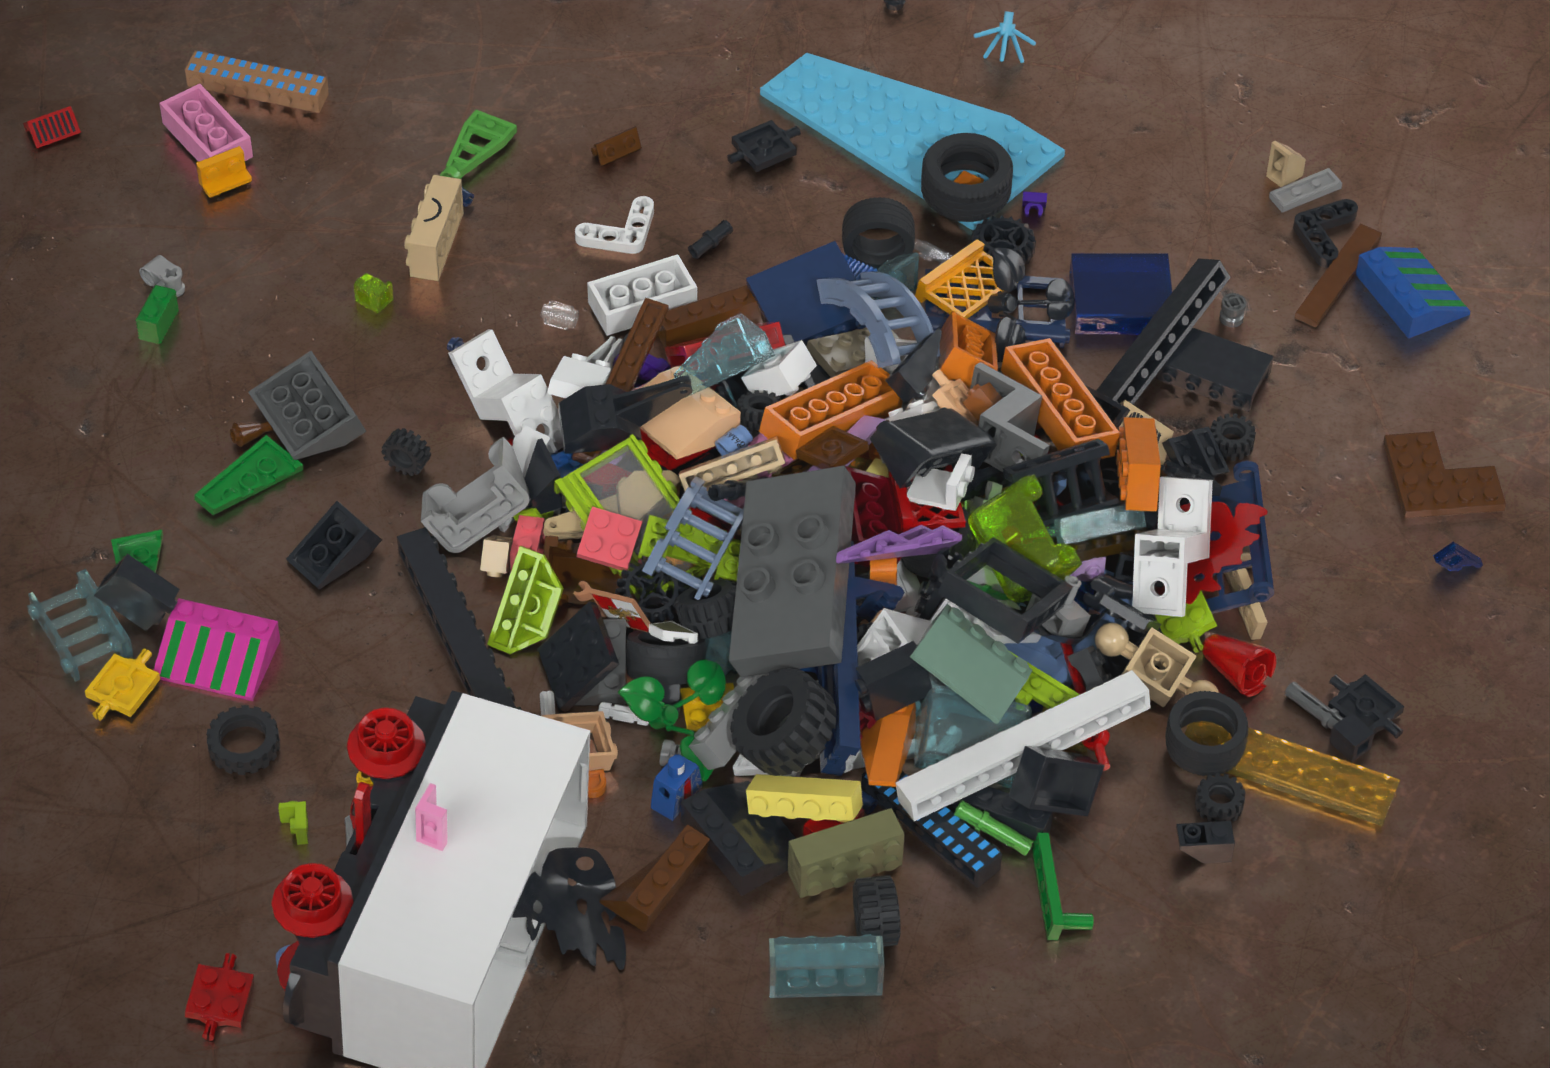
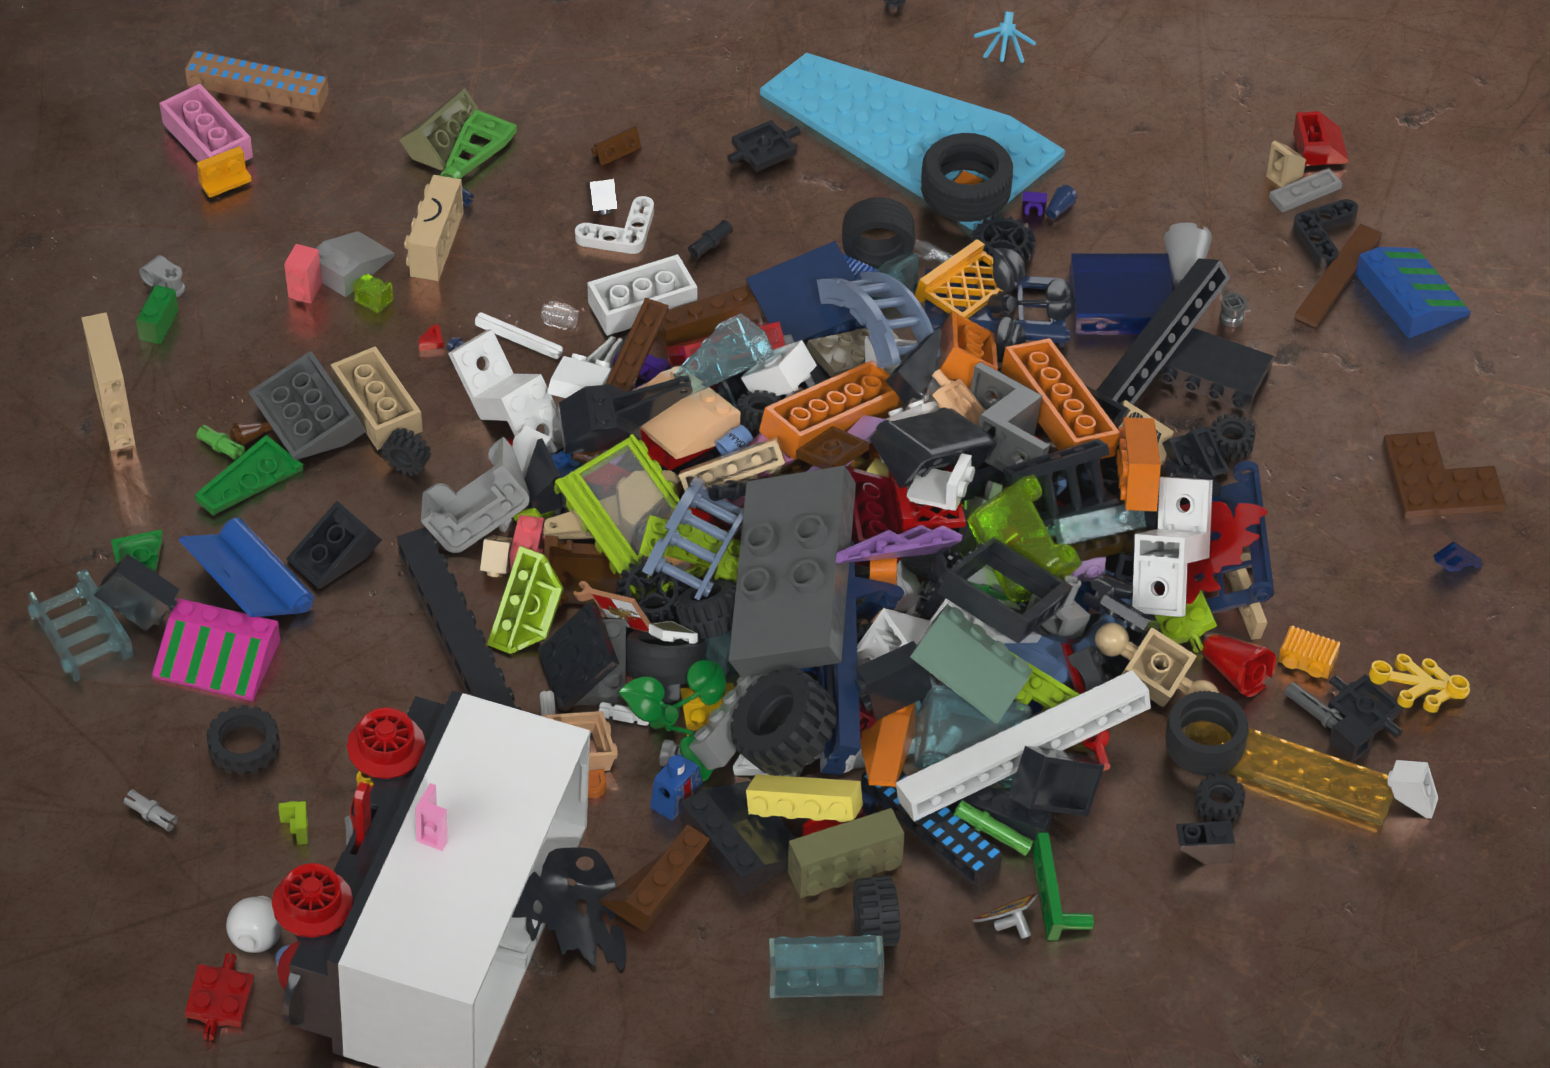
red panel [23,106,81,149] -> none
yellow plate [85,649,160,721] -> none
coral plate [576,506,642,570] -> none
dark orange brick [963,382,1002,423] -> none
none -> tan window [81,312,135,451]
none -> light grey pin [124,789,178,832]
none -> blue door [179,517,314,617]
none -> bright green pin [196,425,245,460]
none -> white brick [226,896,283,953]
none -> coral brick [284,244,322,303]
none -> light grey slope [315,231,395,297]
none -> tan brick [331,346,423,450]
none -> olive wedge [399,88,478,170]
none -> red tile [419,324,444,352]
none -> white axle [475,312,563,359]
none -> slope [586,179,617,215]
none -> light grey shield [973,893,1038,938]
none -> dark blue cone [1045,185,1078,220]
none -> light grey cone [1163,223,1212,288]
none -> light orange brick [1278,626,1341,679]
none -> red slope [1293,111,1348,166]
none -> yellow plant [1369,654,1470,713]
none -> white slope [1388,760,1438,819]

